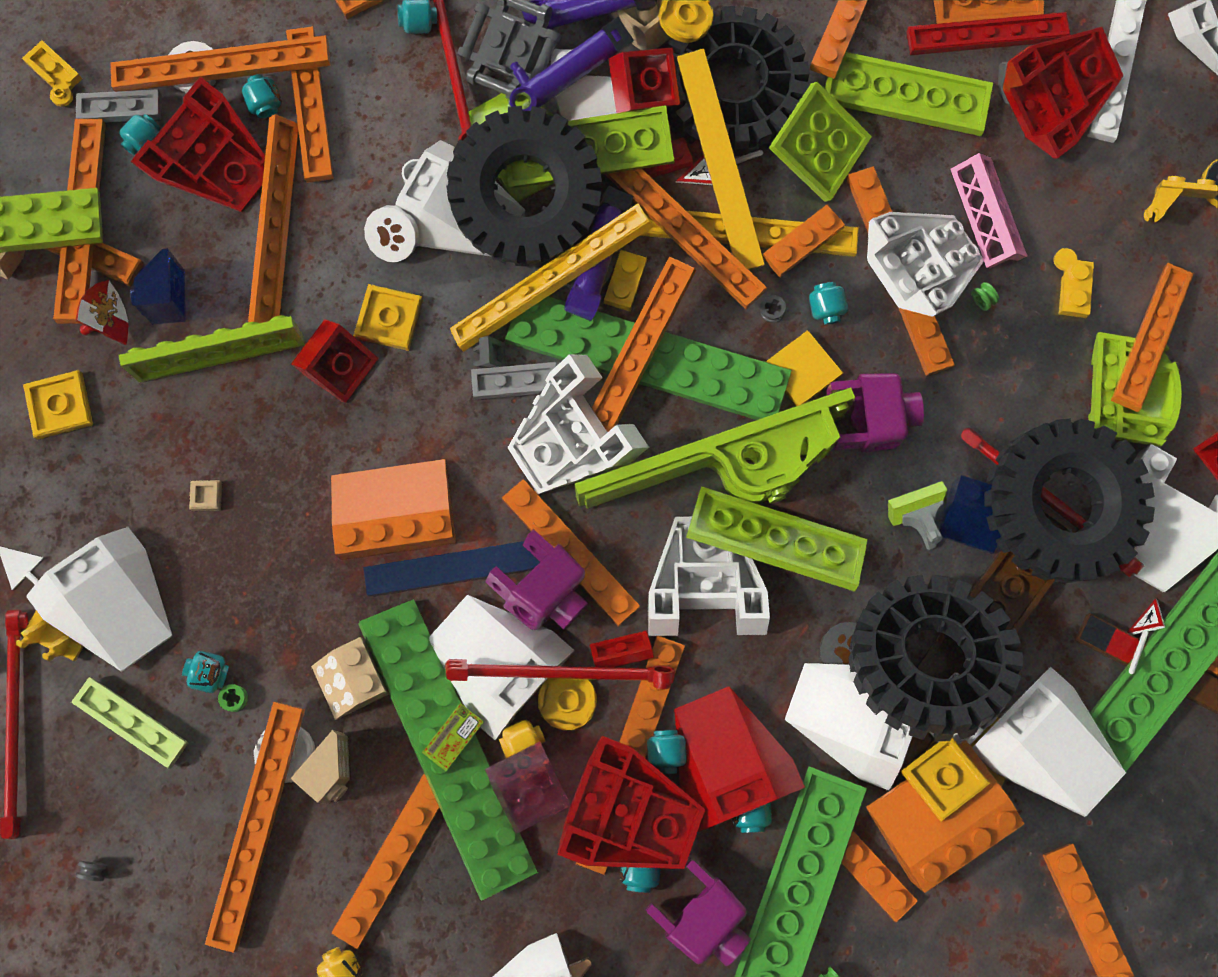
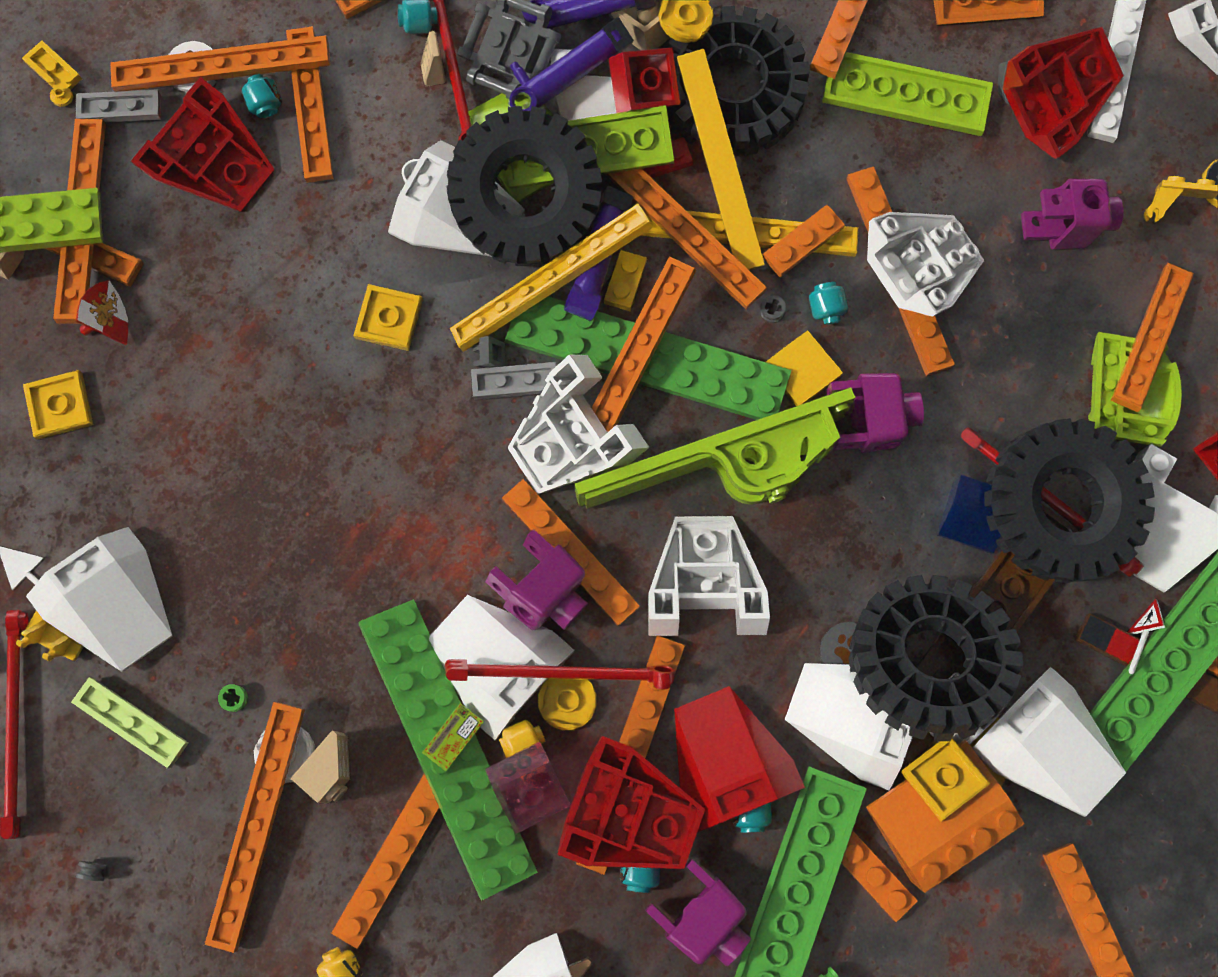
teal head [119,114,162,156] -> none
lime plate [119,315,305,383] -> none
clear blue slope [130,248,186,325] -> none
teal head [182,651,229,693] -> none
tan tile [189,480,222,511] -> none
orange plate [248,114,298,323] -> none
red slope [291,319,379,403] -> none
tan slope [311,637,389,720] -> none
orange slope [331,459,456,560] -> none
dark blue tile [363,541,540,597] -> none
white tile [364,205,419,262] -> none
red plate [589,630,654,668] -> none
teal head [647,730,687,774] -> none
white piece [676,150,763,185] -> none
lime plate [686,486,868,592] -> none
lime plate [769,82,872,202] -> none
piece [888,481,947,550] -> none
red tile [906,12,1071,55] -> none
bright pink fence [951,153,1027,269] -> none
bright green bush [972,282,999,311] -> none
yellow hinge [1054,248,1094,318] -> none
none -> tan slope [421,31,446,86]
none -> magenta piece [1021,178,1124,250]

